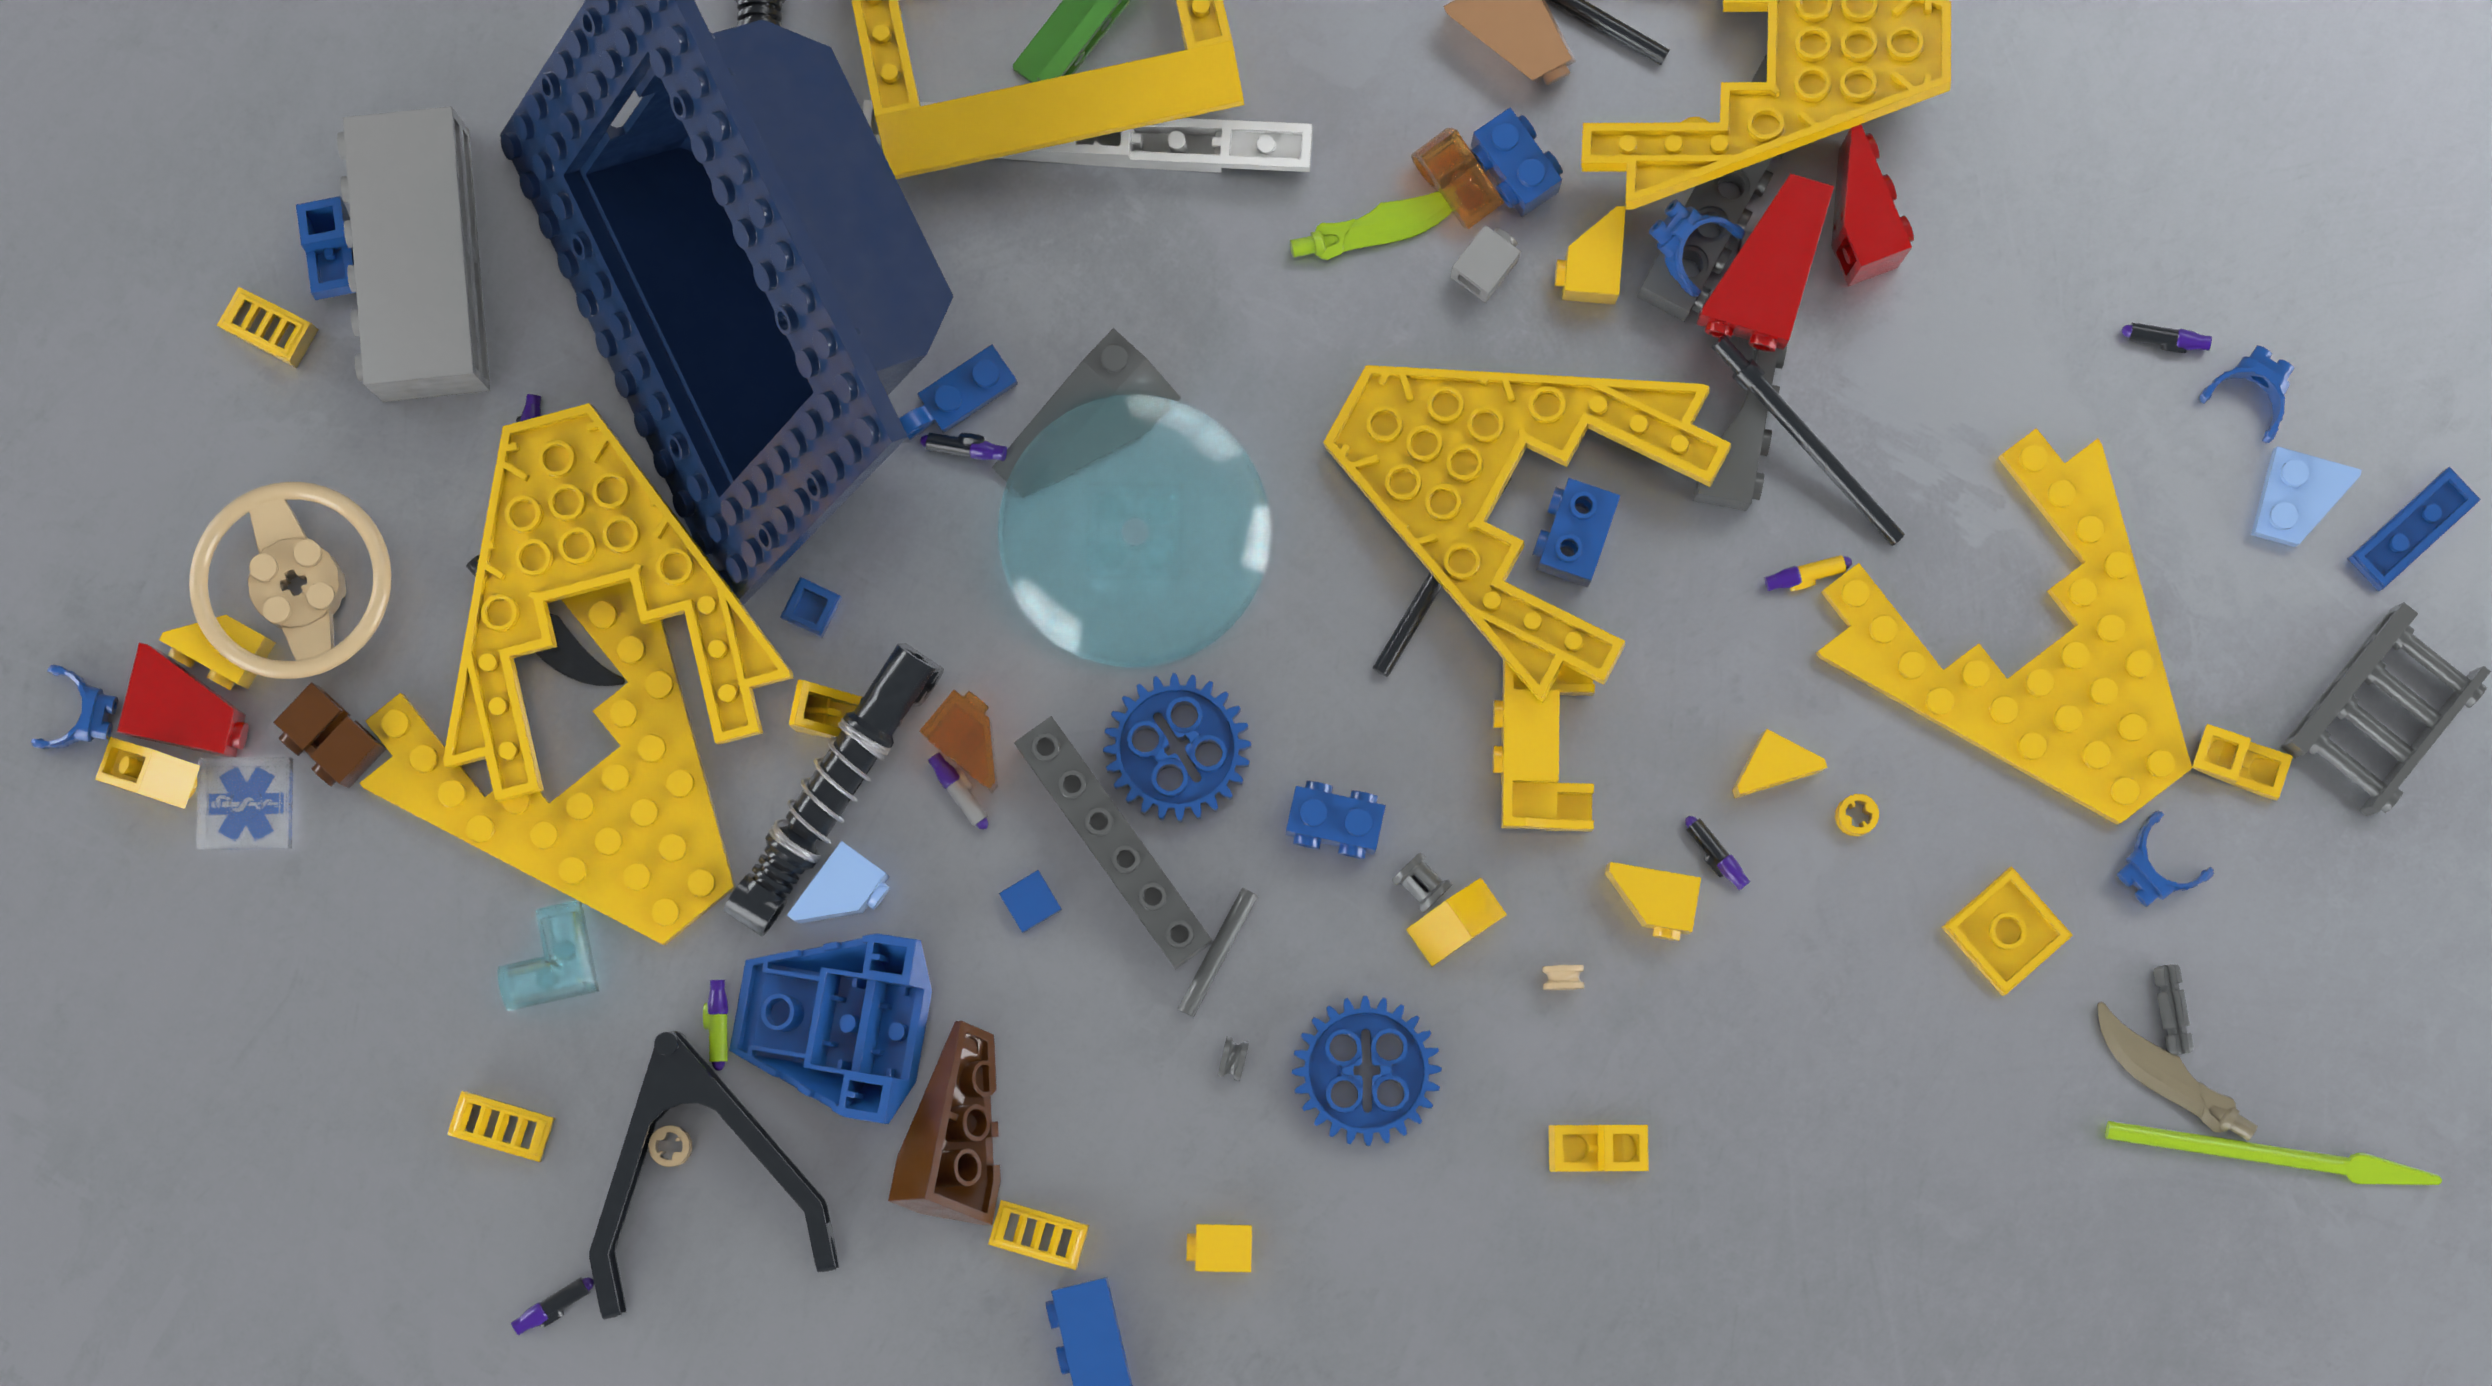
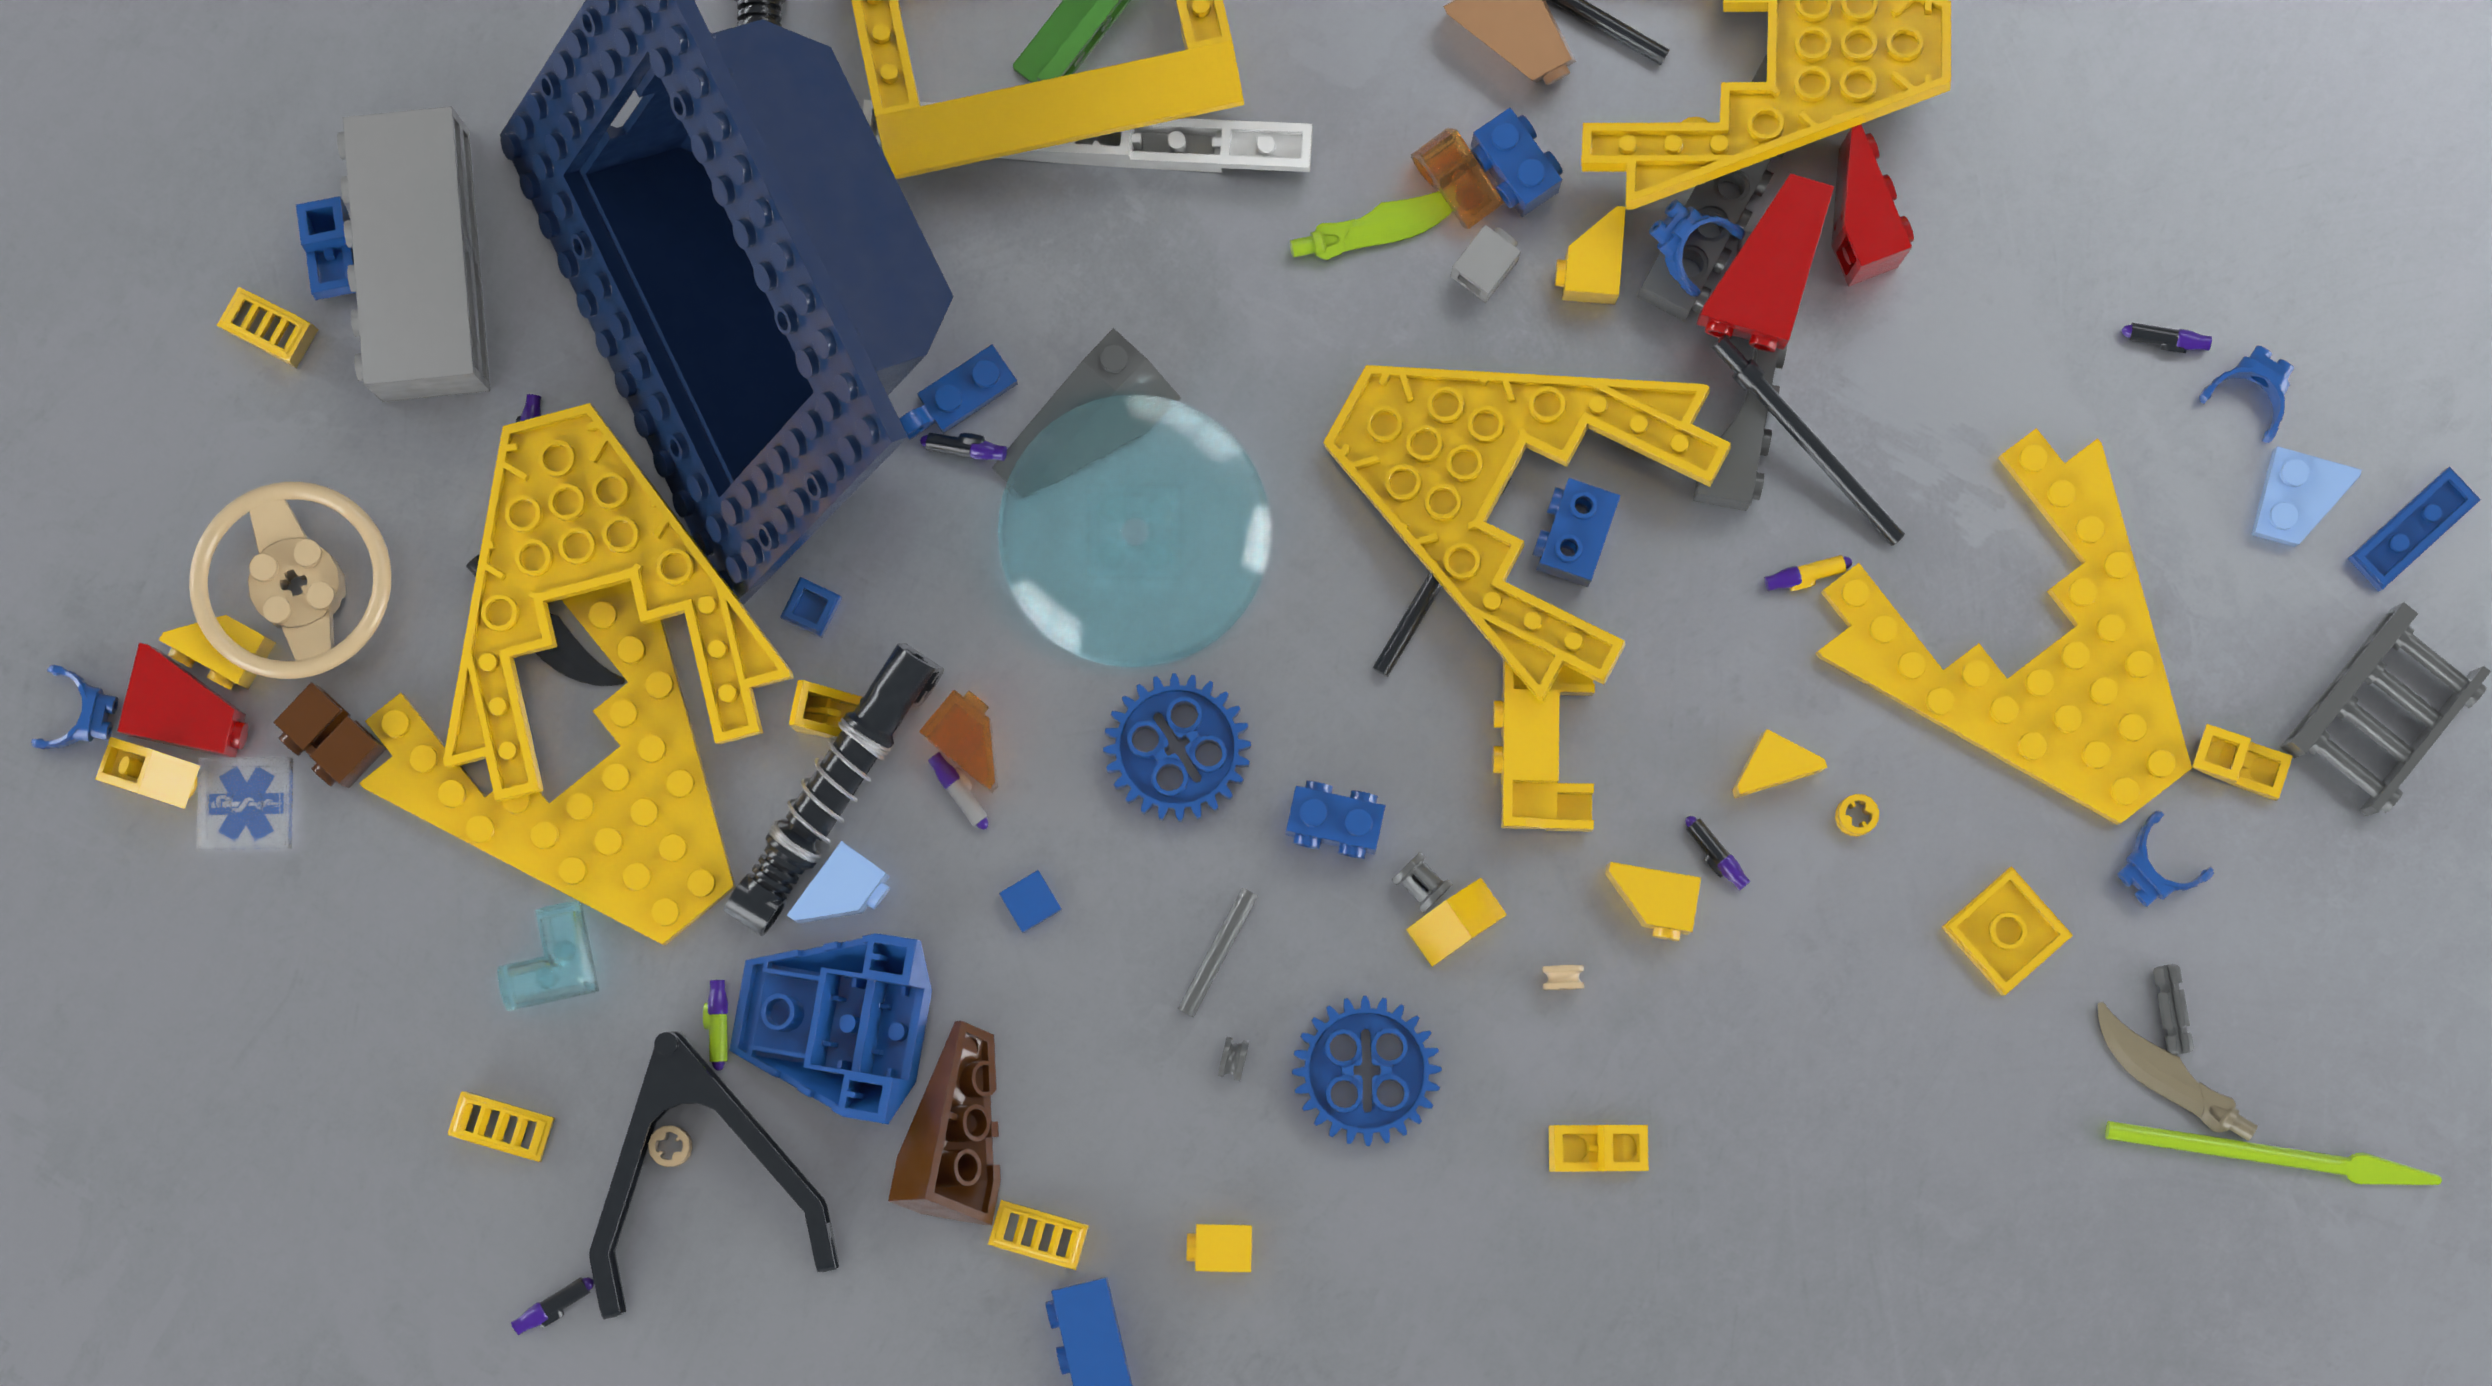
dark grey brick [1014,716,1212,970] -> none

